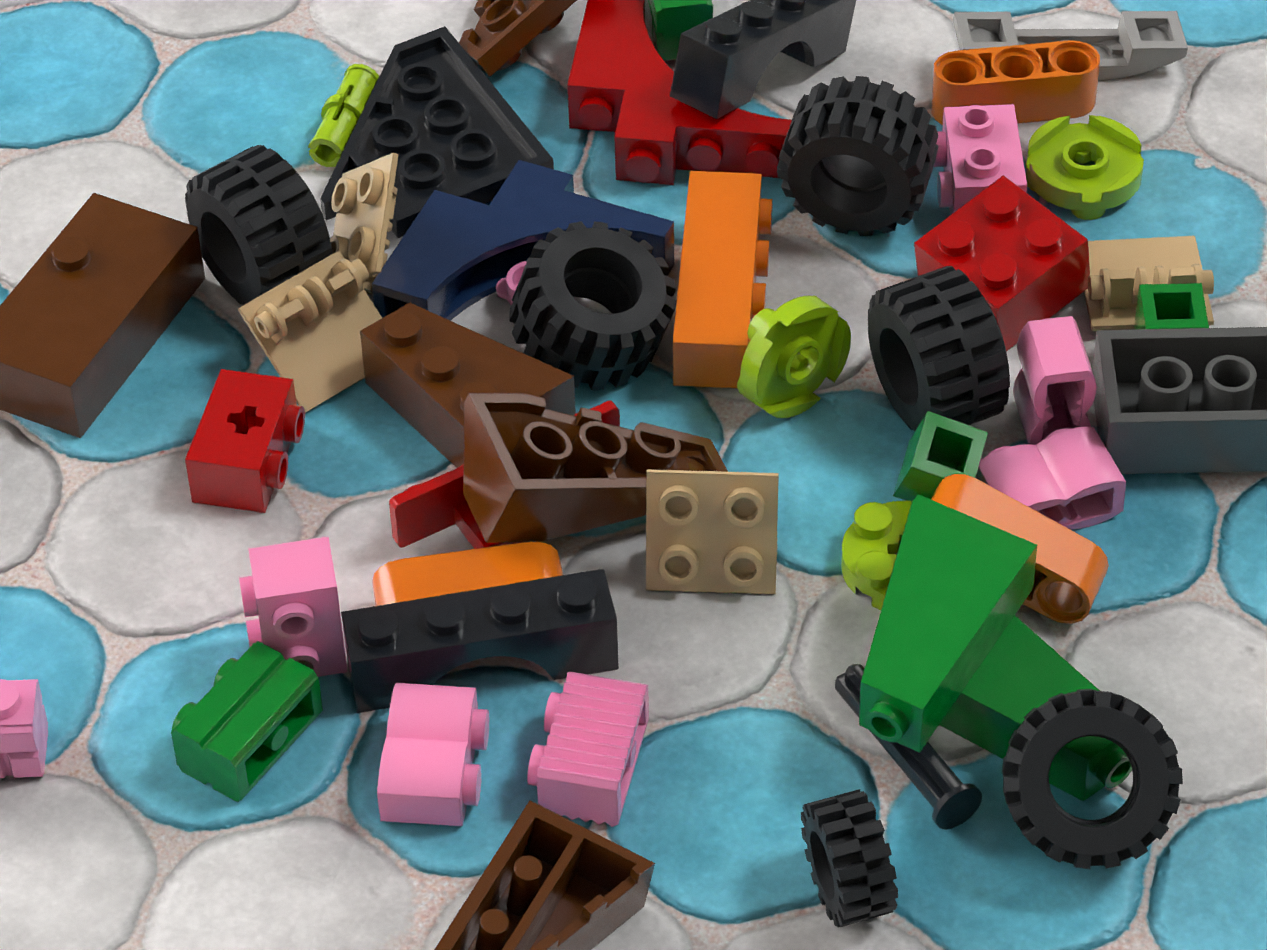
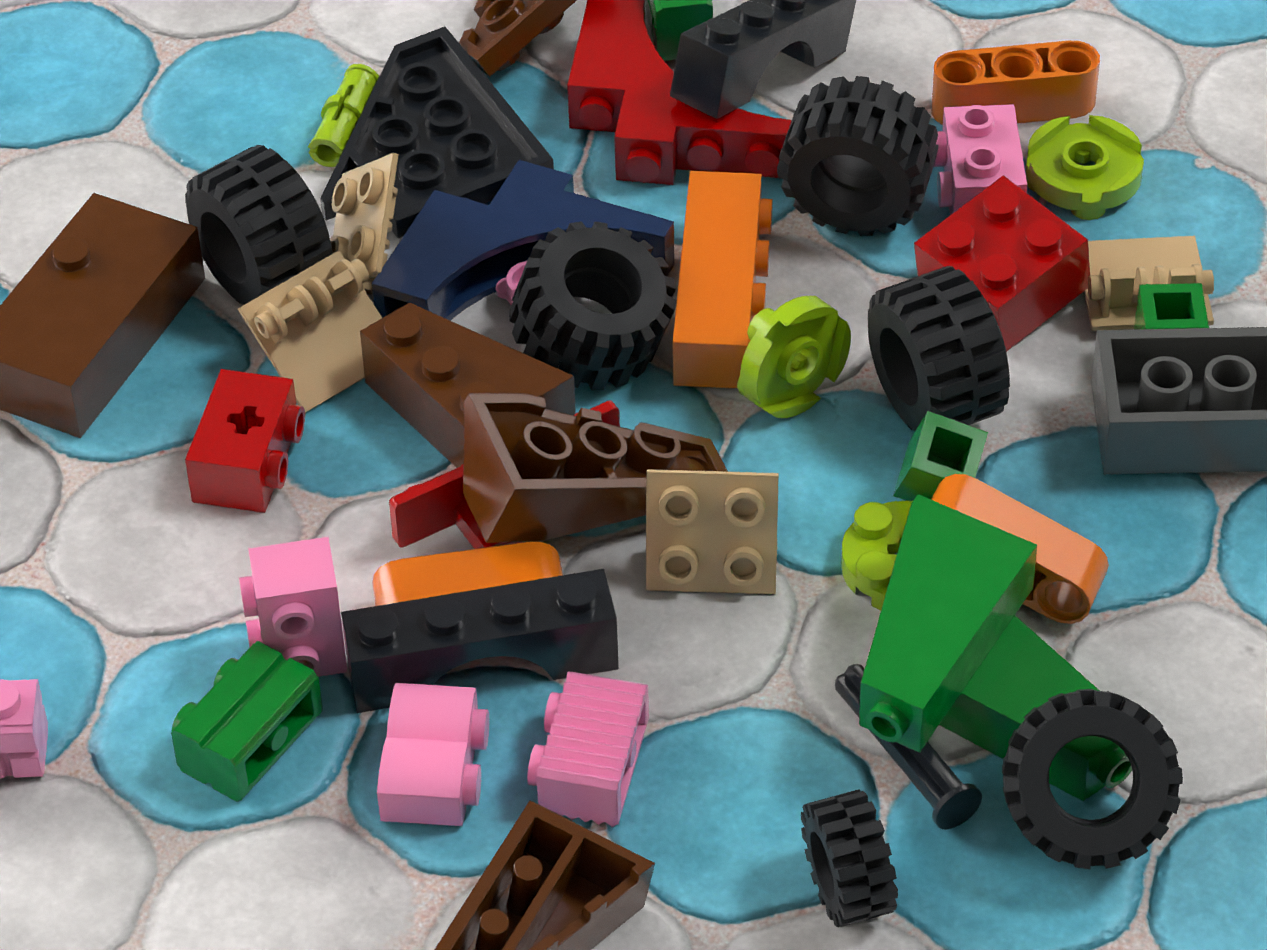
light grey slope [953,11,1188,81] -> none
bright pink brick [975,427,1126,529] -> none
bright pink brick [1013,316,1097,445] -> none

